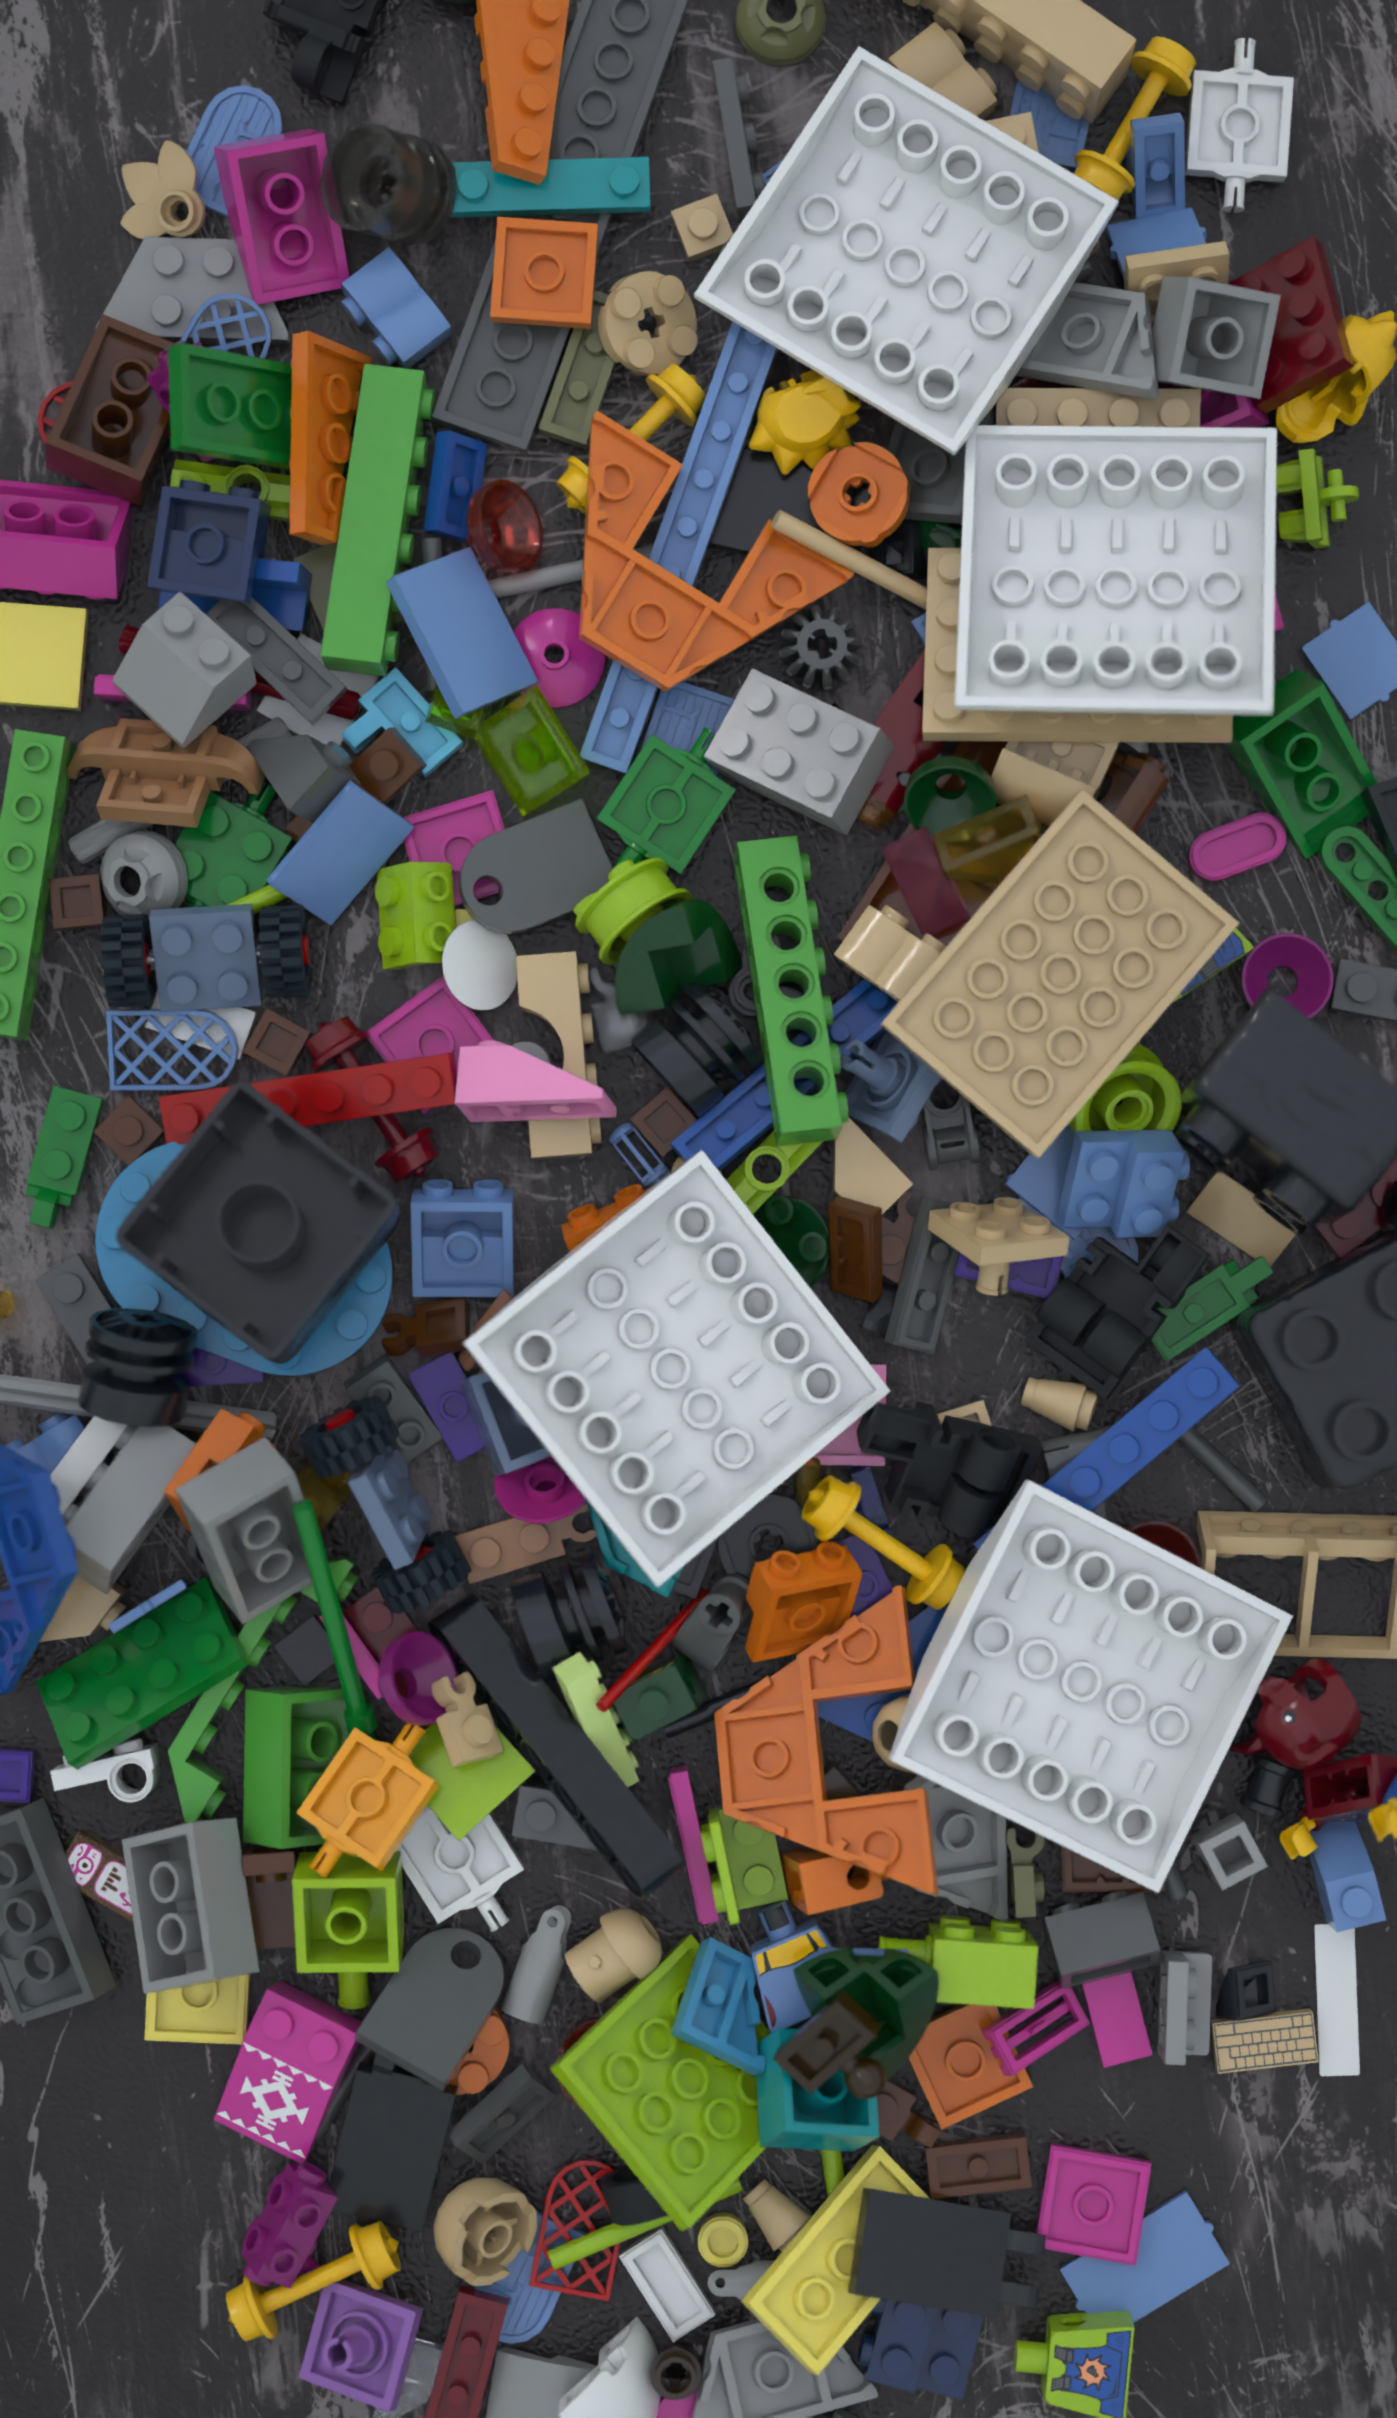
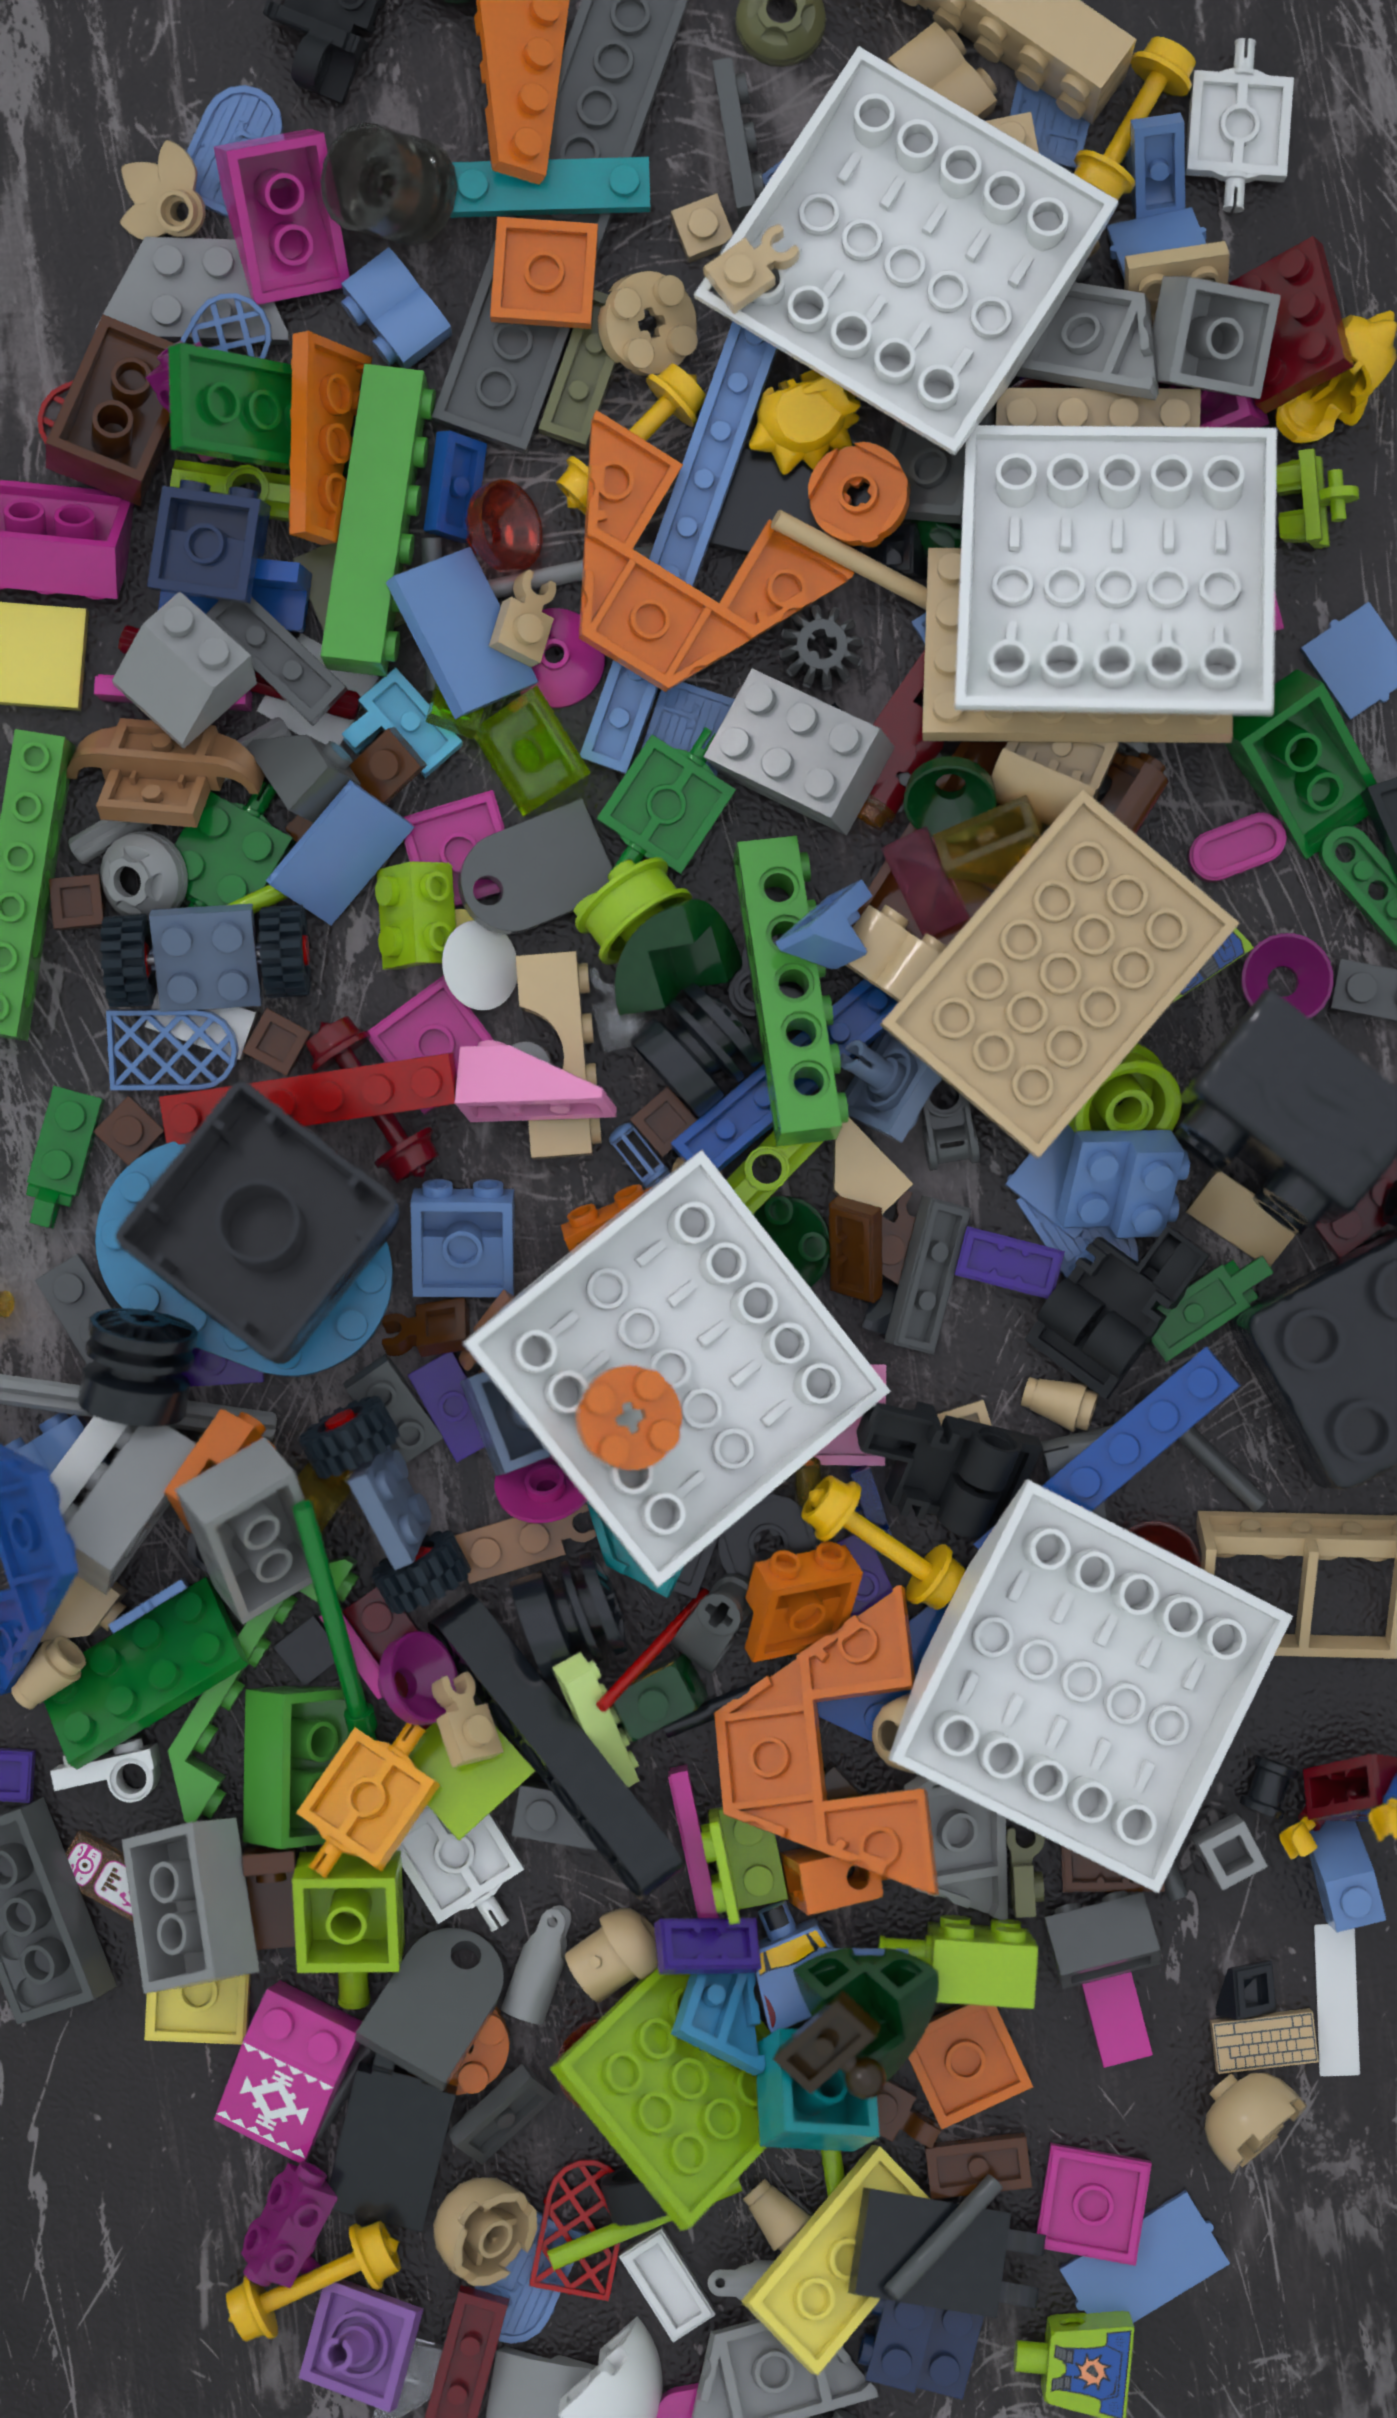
dark brown cone [650,2342,701,2400] -> none
light yellow tile [698,2212,748,2268] -> none
tan plate [928,1197,1069,1296] -> none
dark pink tile [981,1979,1090,2076] -> none
light grey bracket [1157,1950,1212,2065] -> none
dark red piece [1231,1658,1362,1770] -> none
none -> tan cone [11,1636,86,1709]
none -> tan plate [489,569,556,667]
none -> orange plate [576,1365,682,1470]
none -> dark purple plate [654,1918,761,1974]
none -> tan plate [704,224,799,314]
none -> medium blue slope [775,879,872,969]
none -> dark grey piece [884,2174,1003,2302]
none -> tan cylinder [1205,2073,1307,2174]

